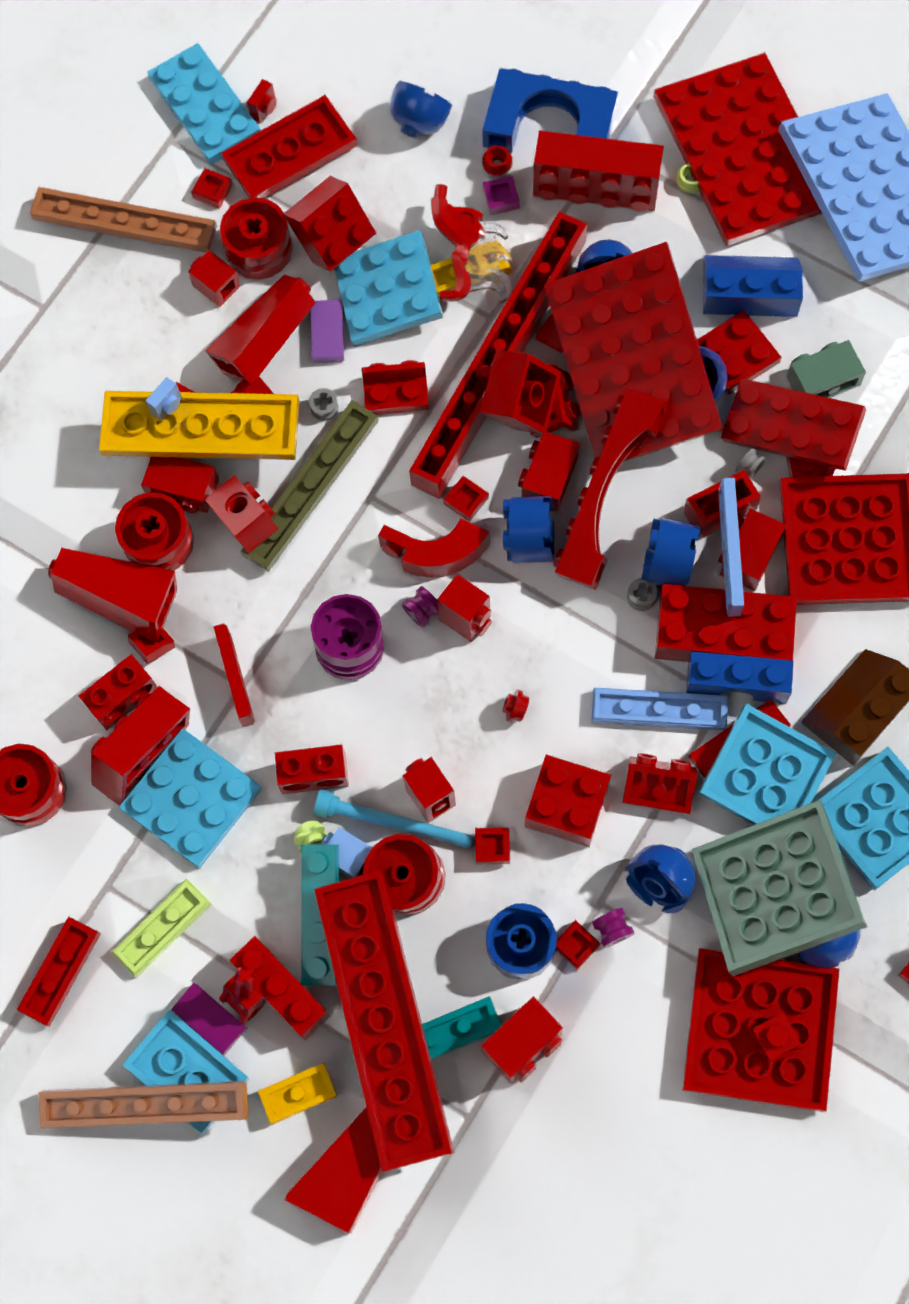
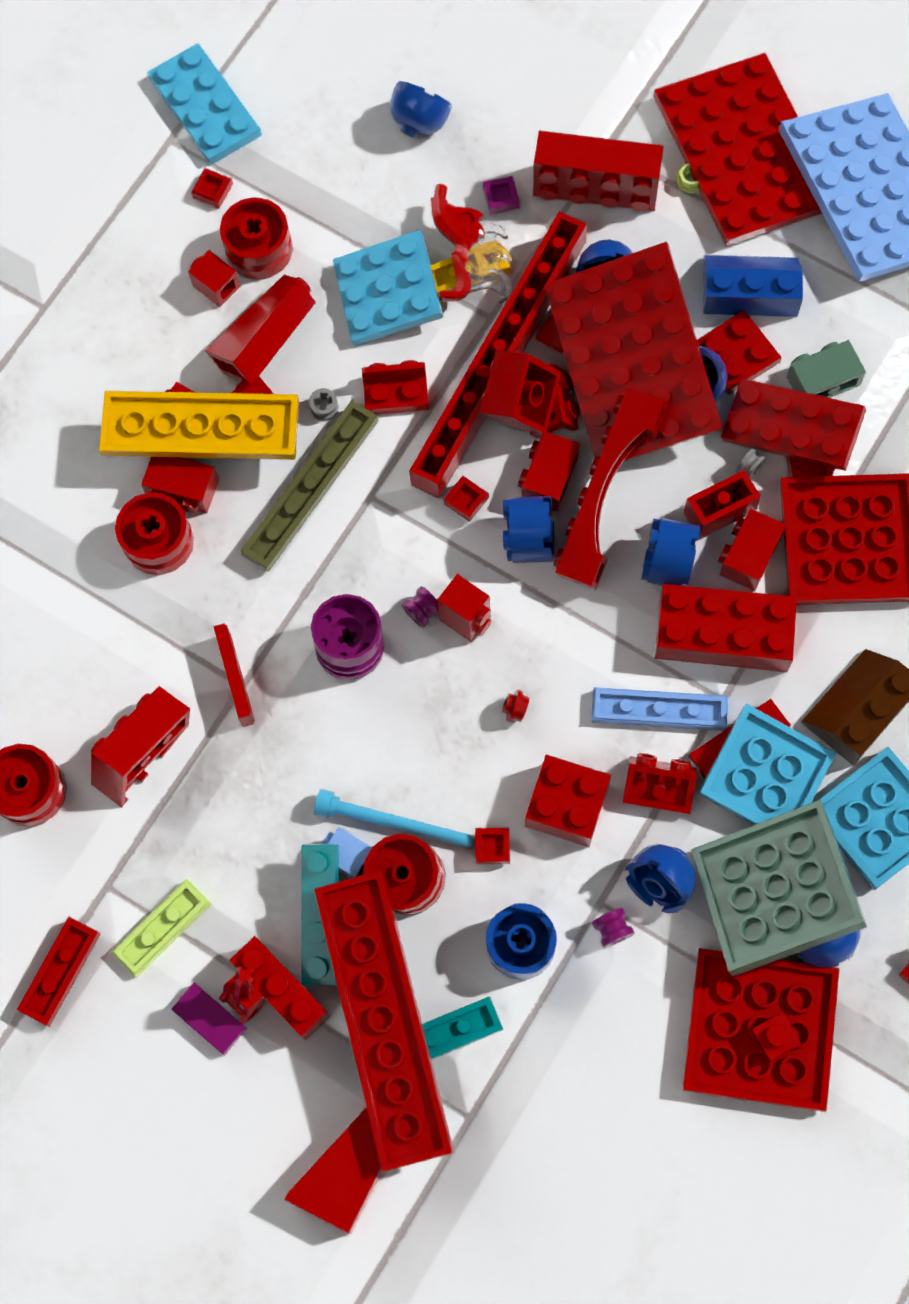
nougat plate [30,187,217,253] -> none
nougat plate [38,1081,249,1128] -> none
red slope [48,548,177,642] -> none
red brick [78,654,157,731] -> none
medium azure plate [119,728,262,869] -> none
medium azure plate [122,1010,250,1135] -> none
red plate [128,628,175,664] -> none
light blue plate [146,377,182,421] -> none
red brick [204,475,279,553] -> none
red plate [221,95,358,198] -> none
red plate [247,79,277,124] -> none
yellow plate [258,1062,338,1125] -> none
red brick [275,744,349,794] -> none
red brick [283,176,377,272] -> none
yellowish green plate [293,820,328,853] -> none
medium lavender tile [311,299,344,363] -> none
red arch [378,518,490,577] -> none
red brick [402,757,456,823] -> none
red brick [481,996,563,1084] -> none
blue arch [482,68,619,153] -> none
red plate [482,145,513,176] -> none
red tile [556,920,601,970] -> none
light grey bush [627,578,658,611] -> none
blue arch [686,652,793,704] -> none
light blue tile [718,478,744,616] -> none

